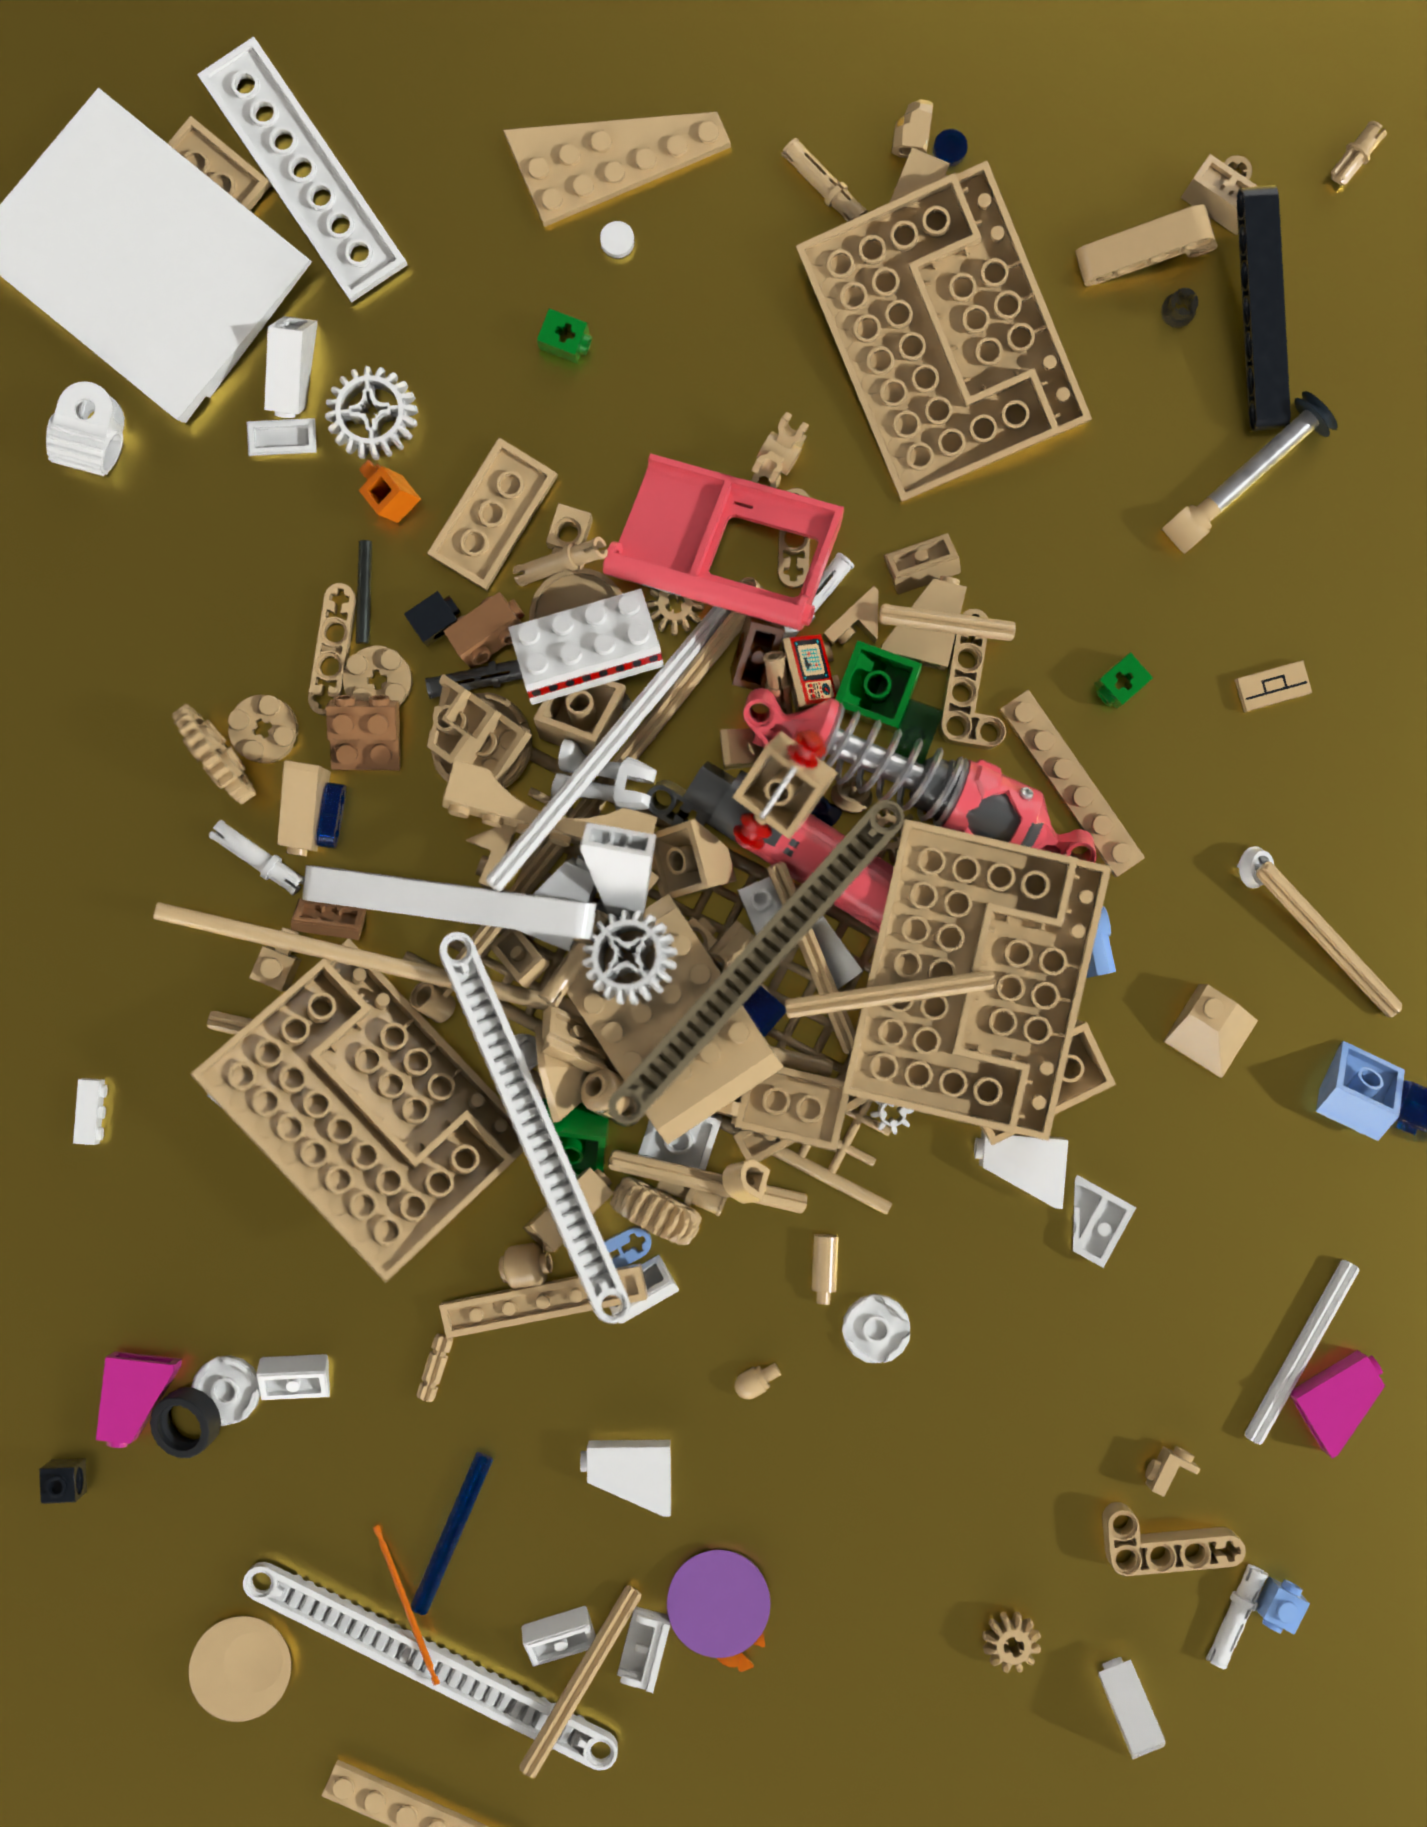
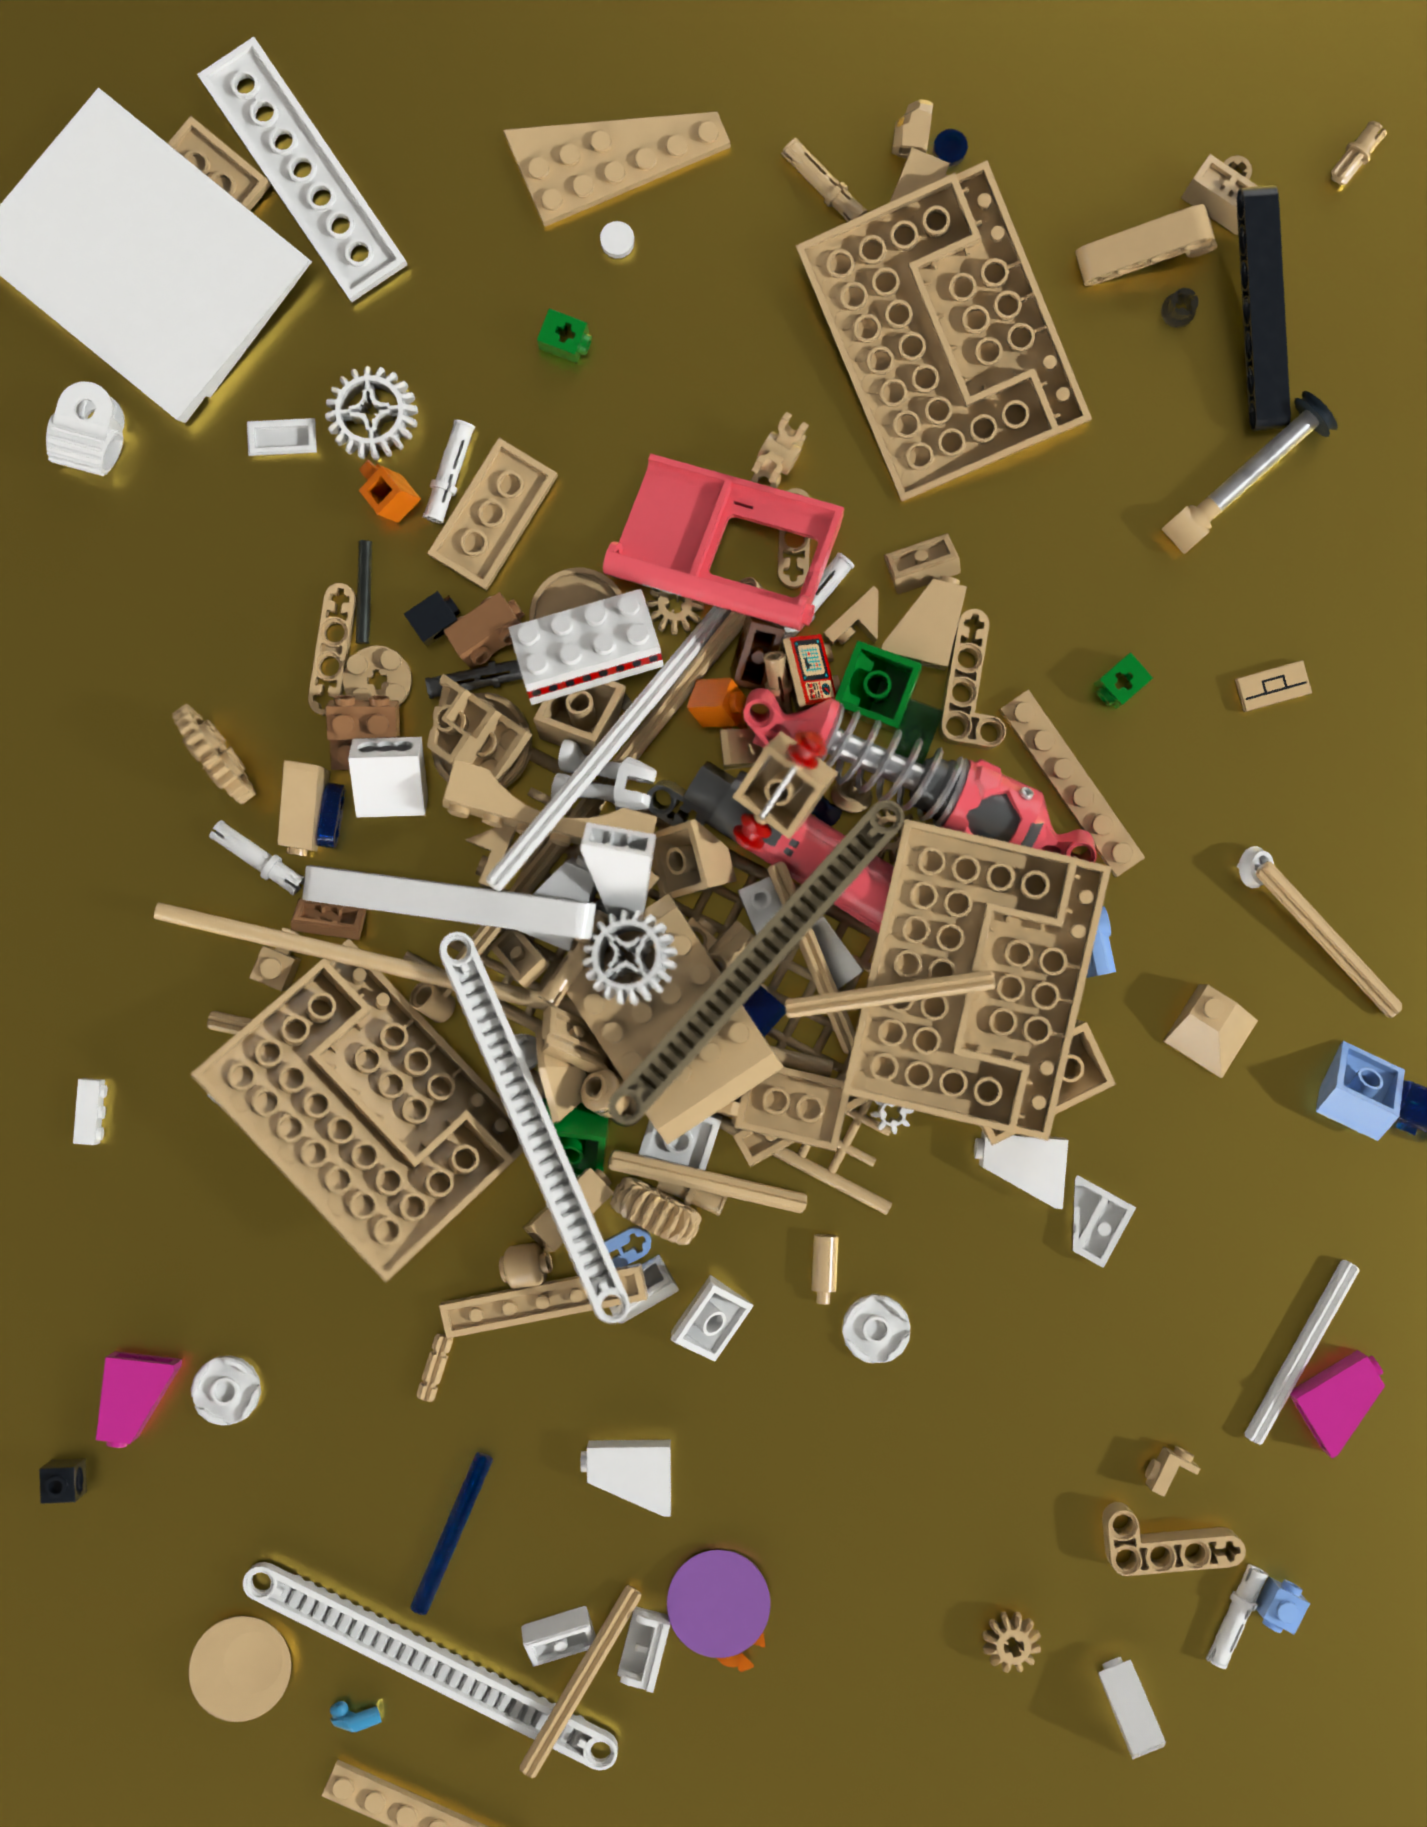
black tyre [150,1387,221,1458] -> none
tan plate [228,694,299,764] -> none
white slope [256,1354,330,1400] -> none
white slope [264,316,317,418] -> none
orange piece [373,1525,440,1686] -> none
tan pin [513,537,608,587] -> none
tan brick [546,503,593,553] -> none
tan plate [722,1160,770,1204] -> none
tan cylinder [735,1363,781,1399] -> none
tan axle [879,604,1016,641] -> none
none -> dark azure arm [330,1701,381,1732]
none -> white piece [348,737,428,817]
none -> white pin [422,419,475,524]
none -> white slope [671,1275,754,1362]
none -> orange brick [687,678,748,730]

